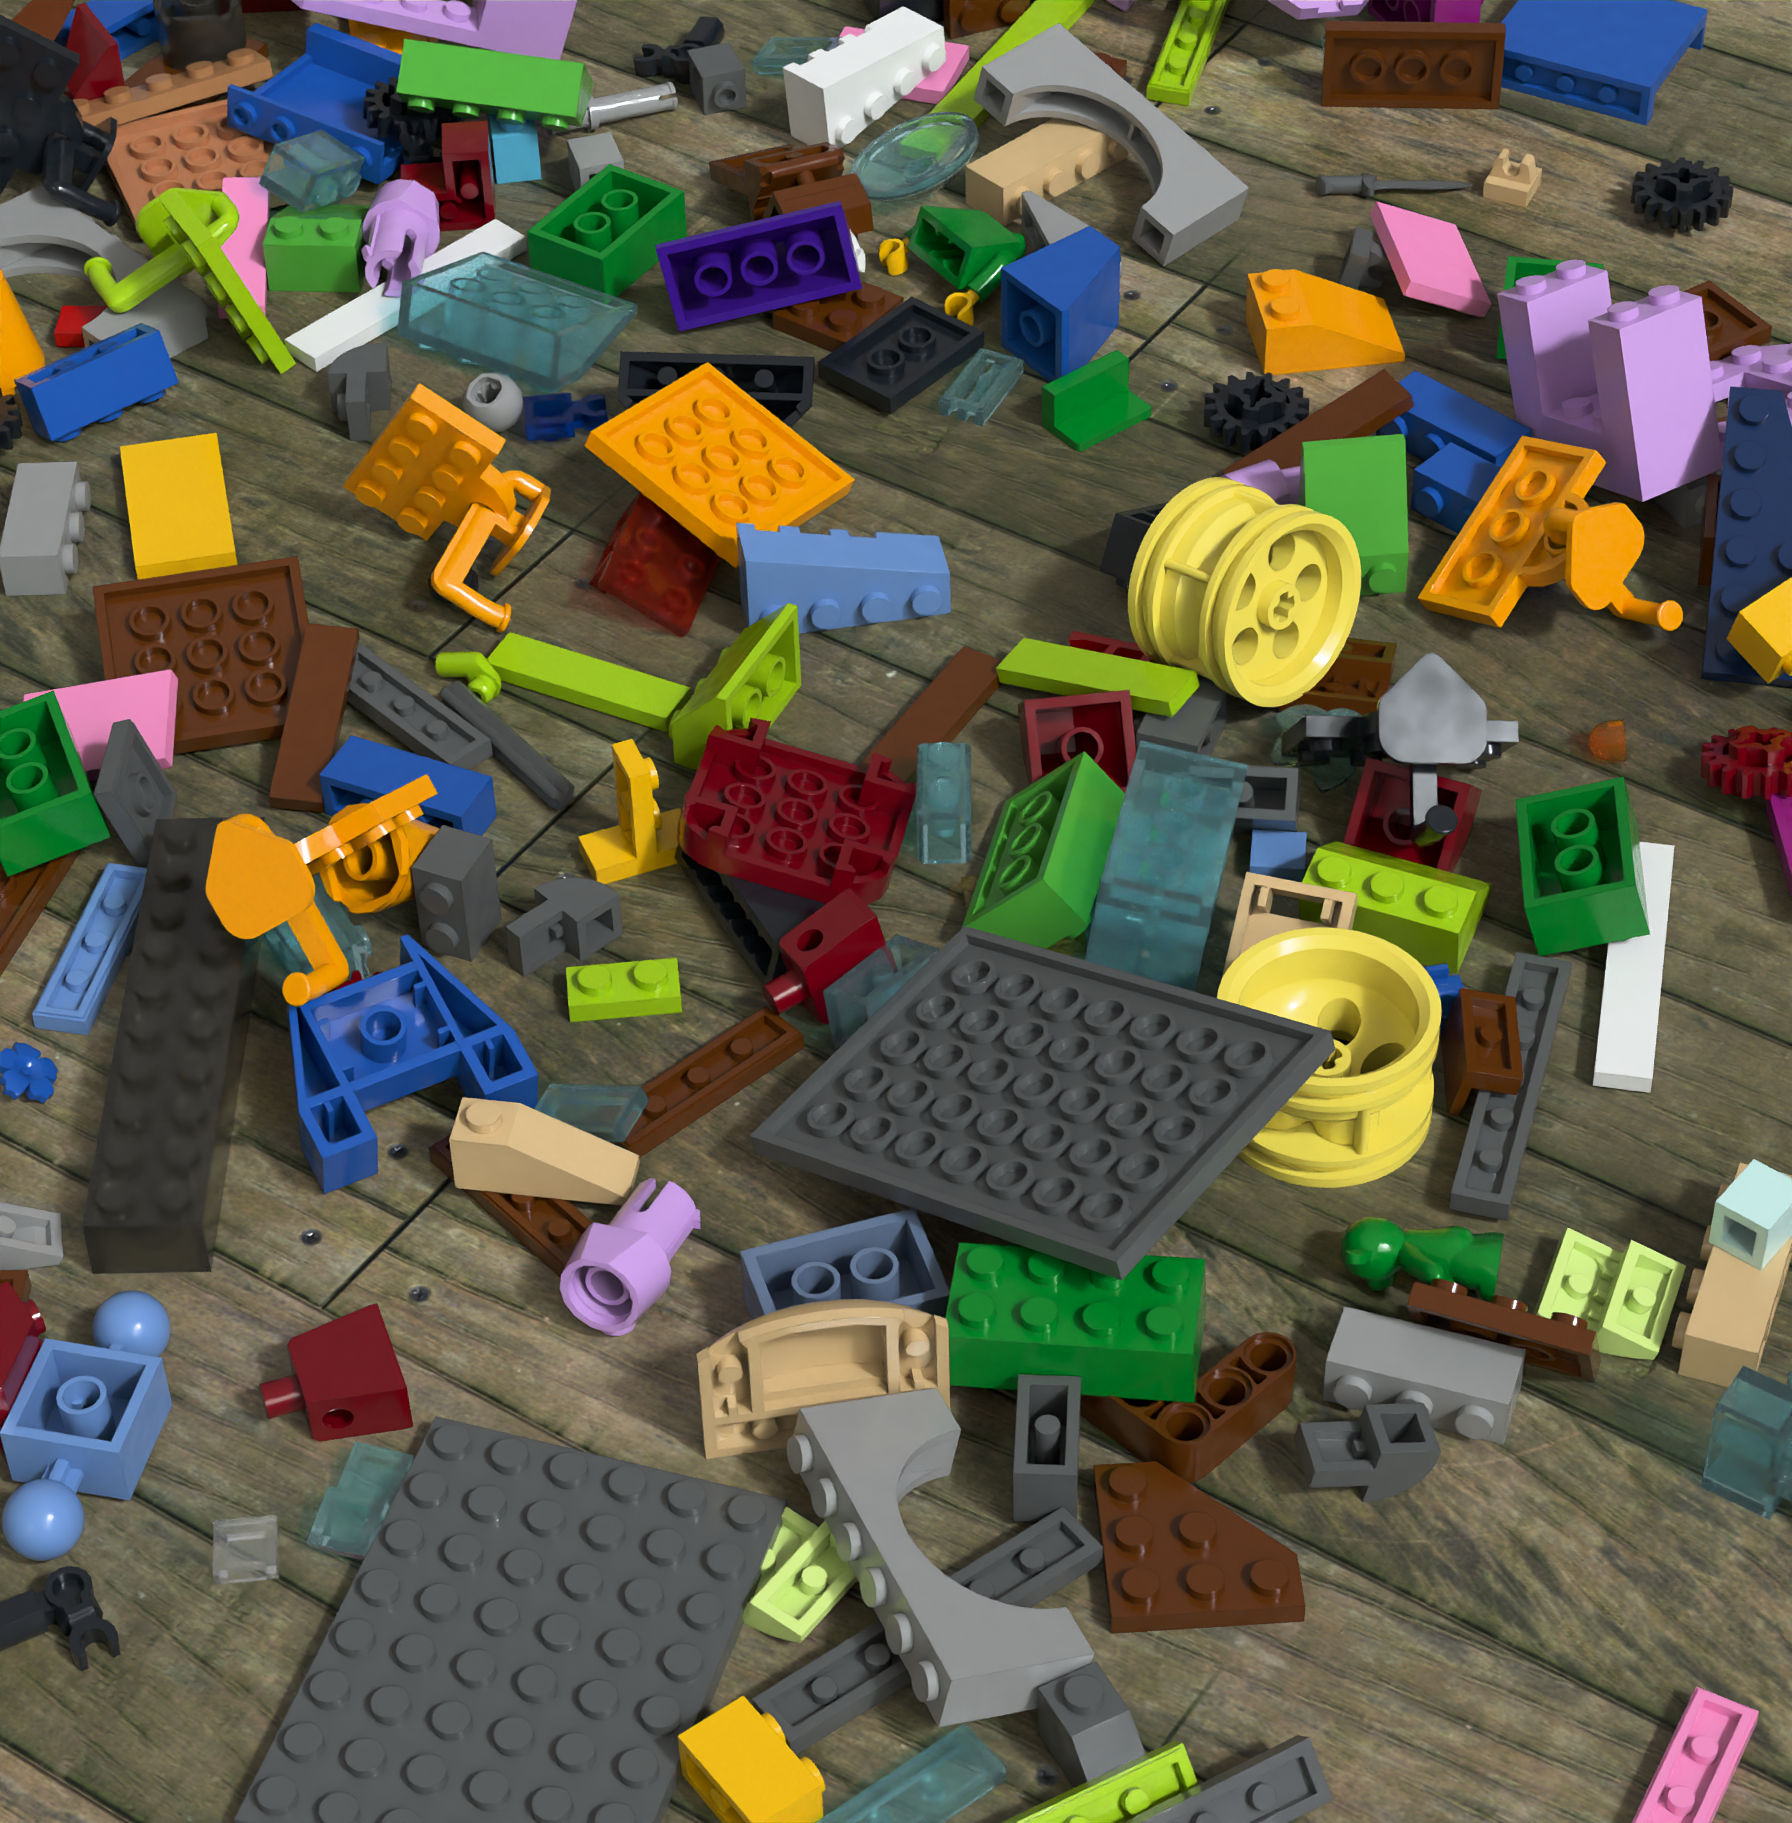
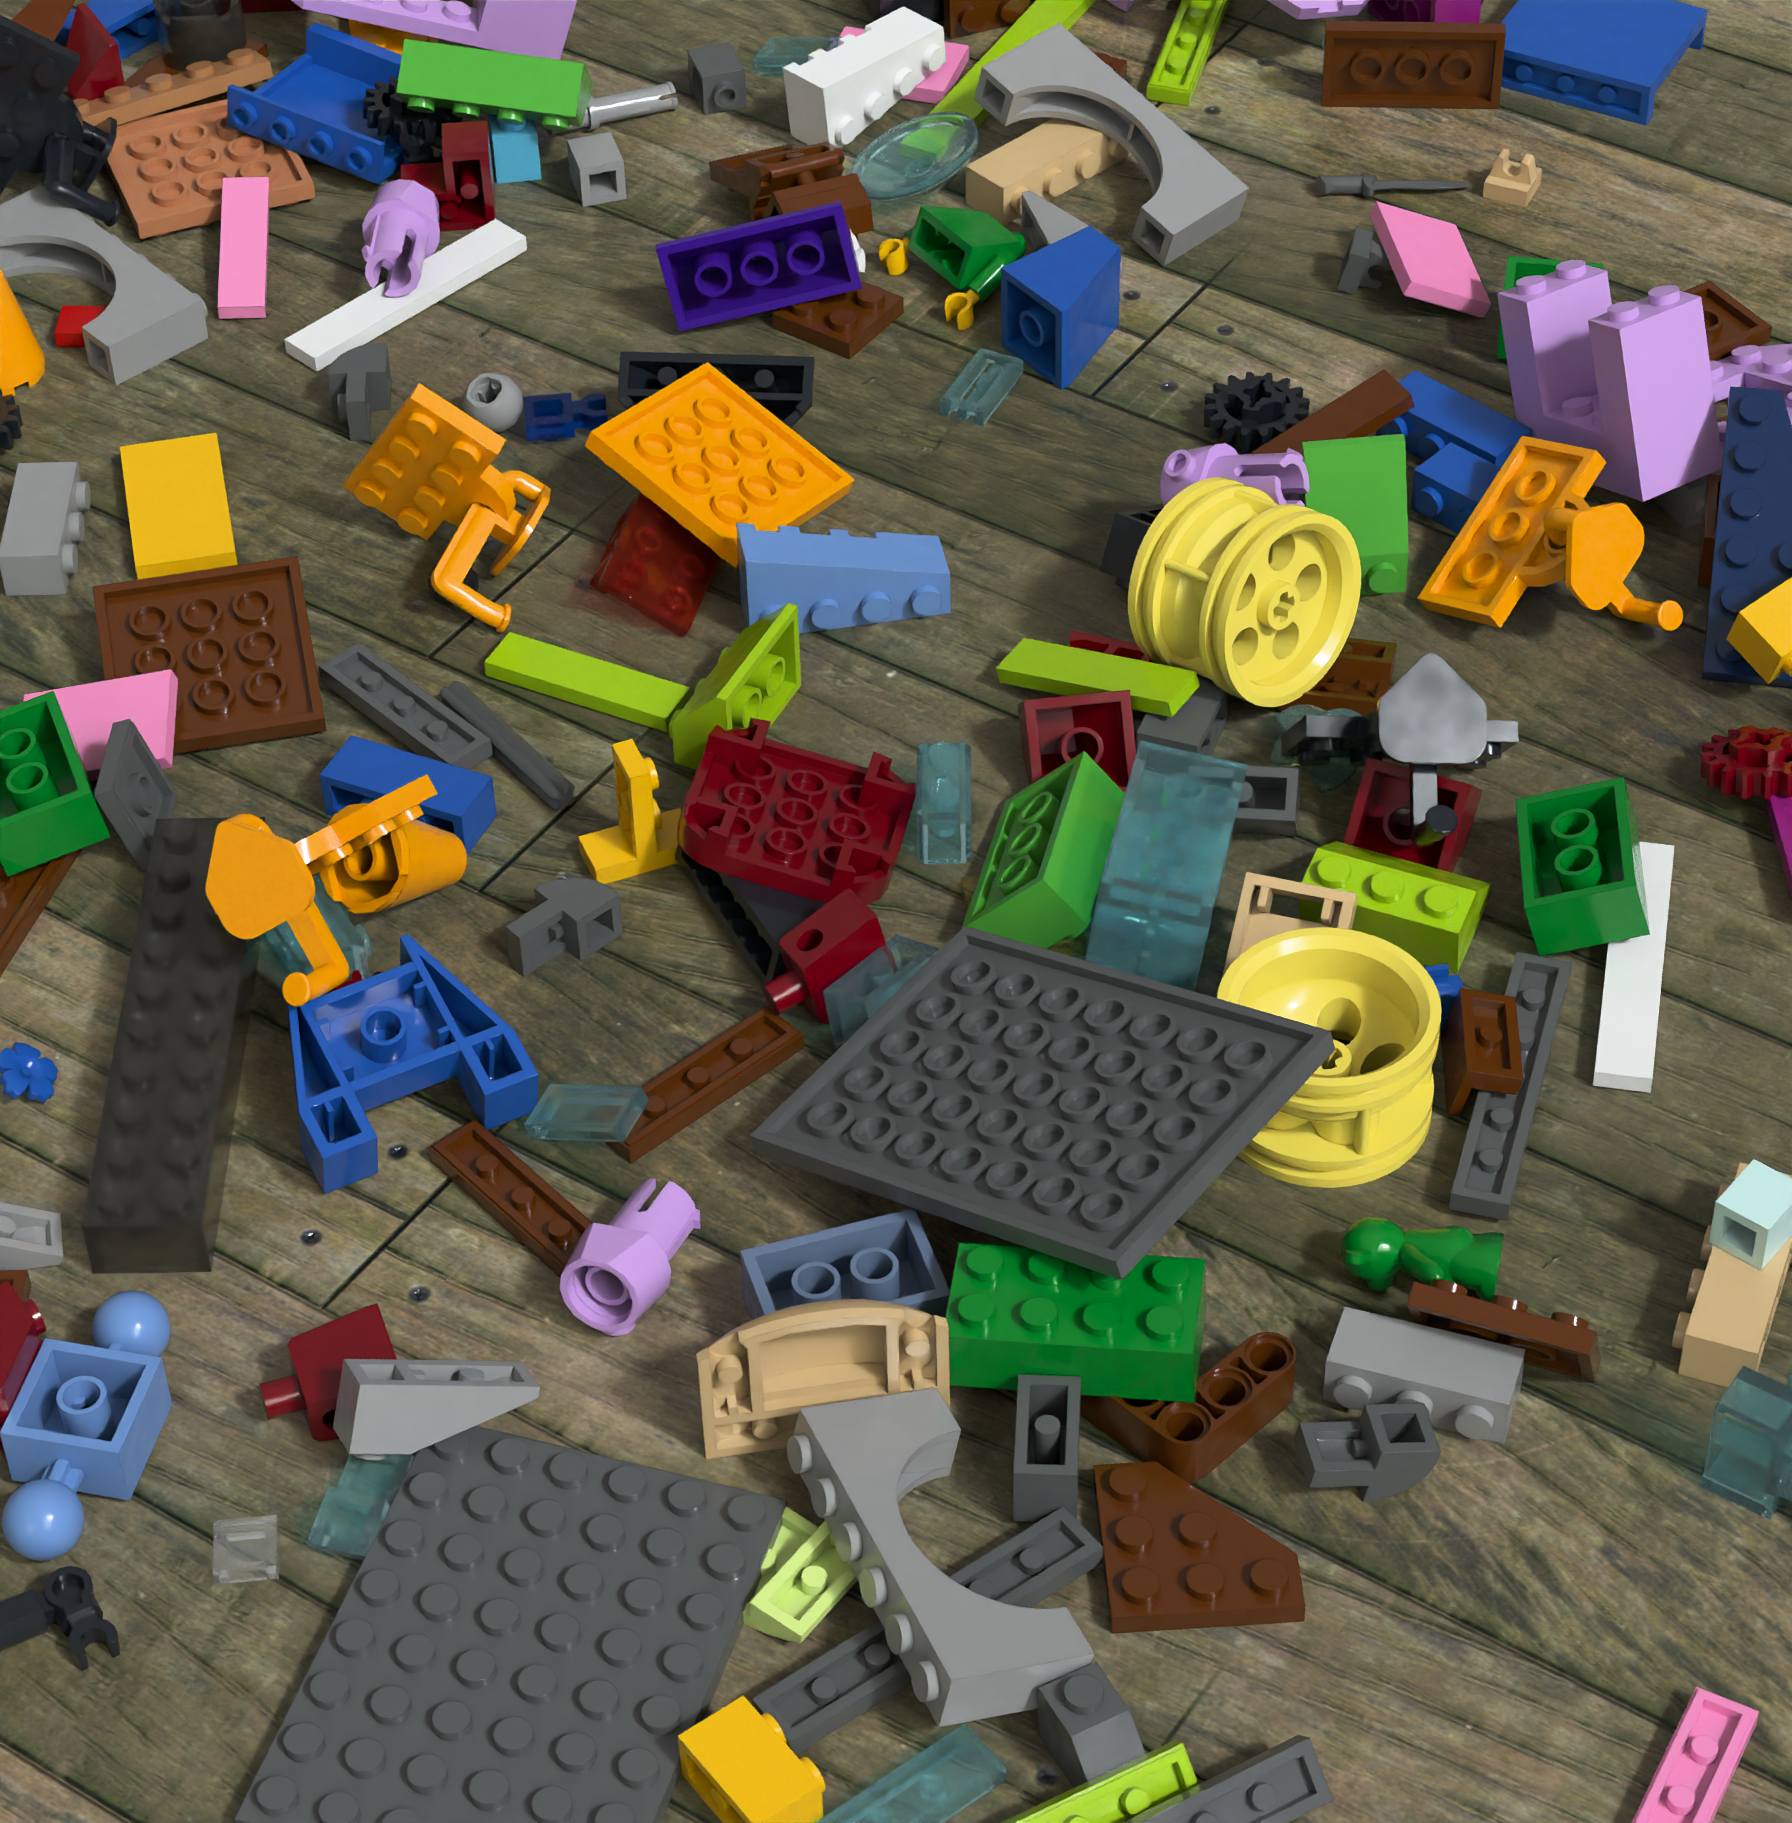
blue brick [14,323,179,442] -> none
medium blue tile [32,863,162,1036] -> none
lime plate [84,187,296,374] -> none
clear light blue brick [259,130,365,213] -> none
bright green slope [263,204,371,293] -> none
reddish brown tile [269,623,360,813] -> none
clear light blue slope [397,252,638,392] -> none
dark grey brick [411,825,502,962] -> none
lime arm [435,652,502,704] -> none
tan slope [449,1097,640,1206] -> none
green brick [527,164,687,306] -> none
lime plate [566,958,682,1022] -> none
black bar [633,16,725,84] -> none
black plate [818,297,984,414] -> none
reddish brown tile [859,646,1003,783] -> none
green panel [1042,350,1152,452] -> none
light orange slope [1245,269,1405,375] -> none
medium blue tile [1250,829,1307,882] -> none
yellowish green slope [1533,1228,1686,1360] -> none
clear orange hinge [1589,719,1627,763] -> none
black gear [1631,157,1733,232] -> none
none -> light grey slope [333,1359,540,1460]
none -> lavender piece [1160,443,1309,507]

